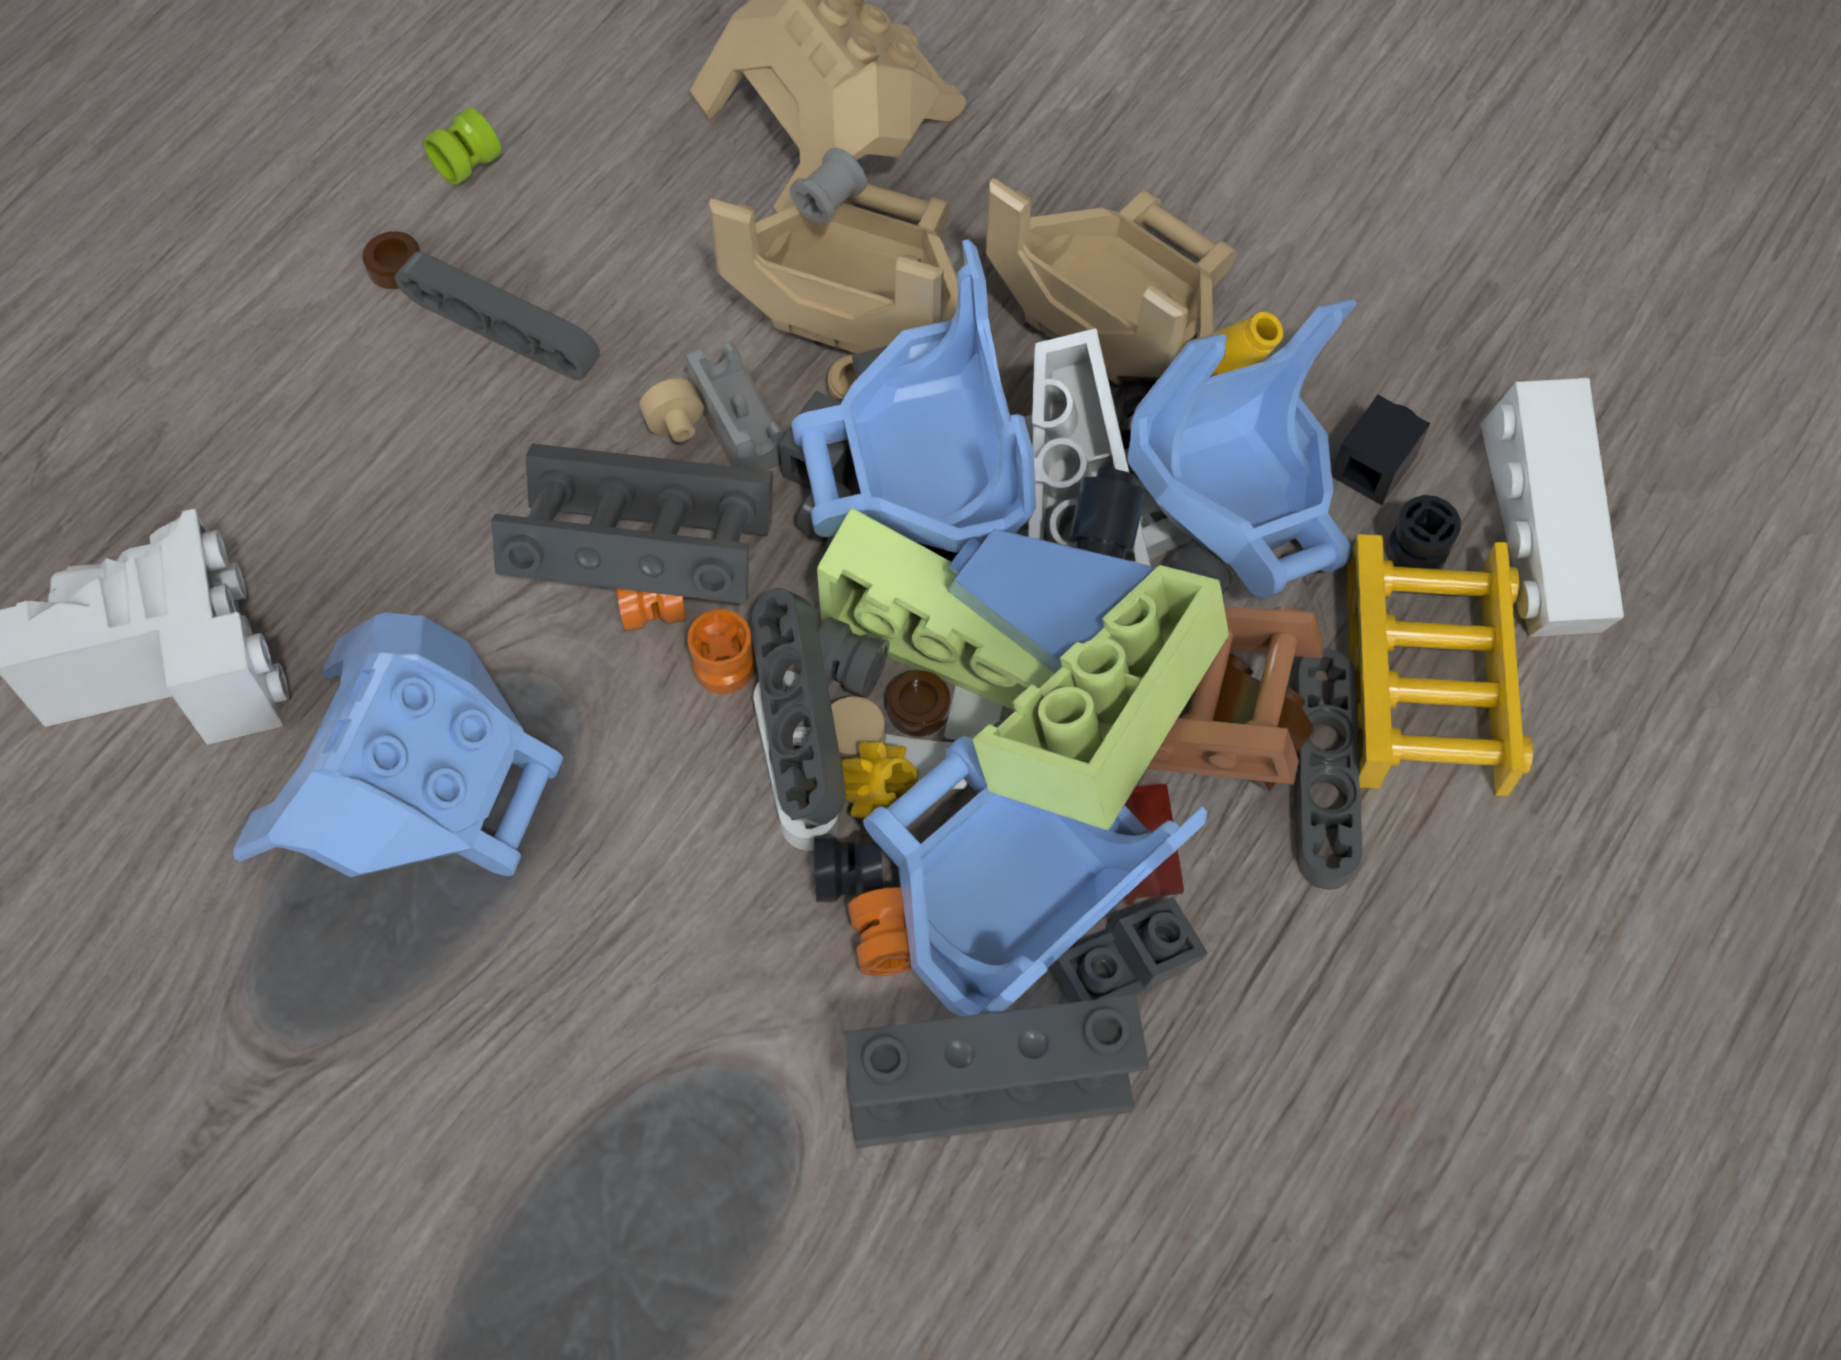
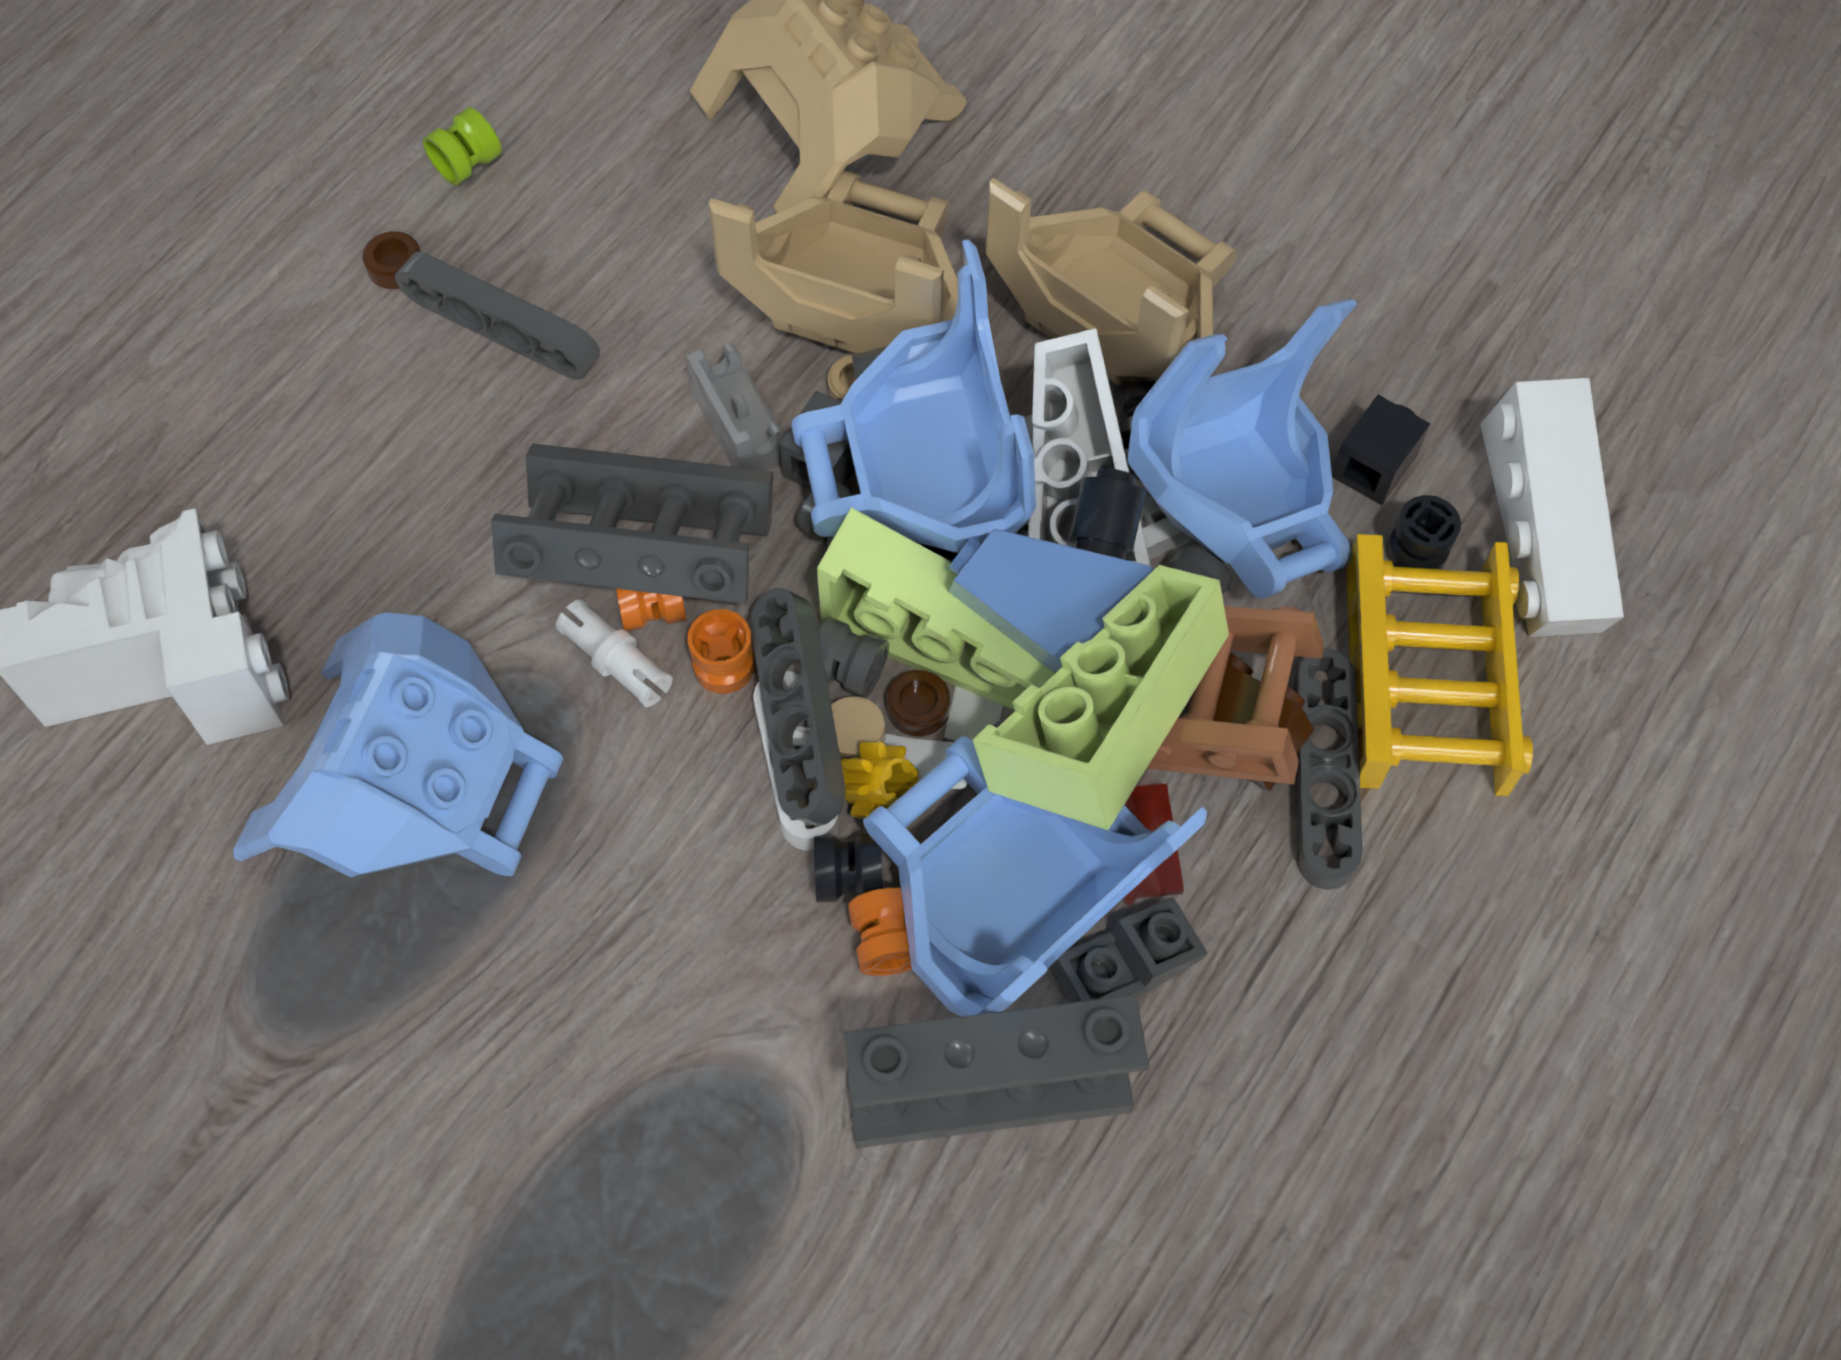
tan tile [639,378,704,442] -> none
light grey bush [790,148,867,226] -> none
yellow cone [1211,312,1283,377] -> none
none -> white pin [556,599,673,707]

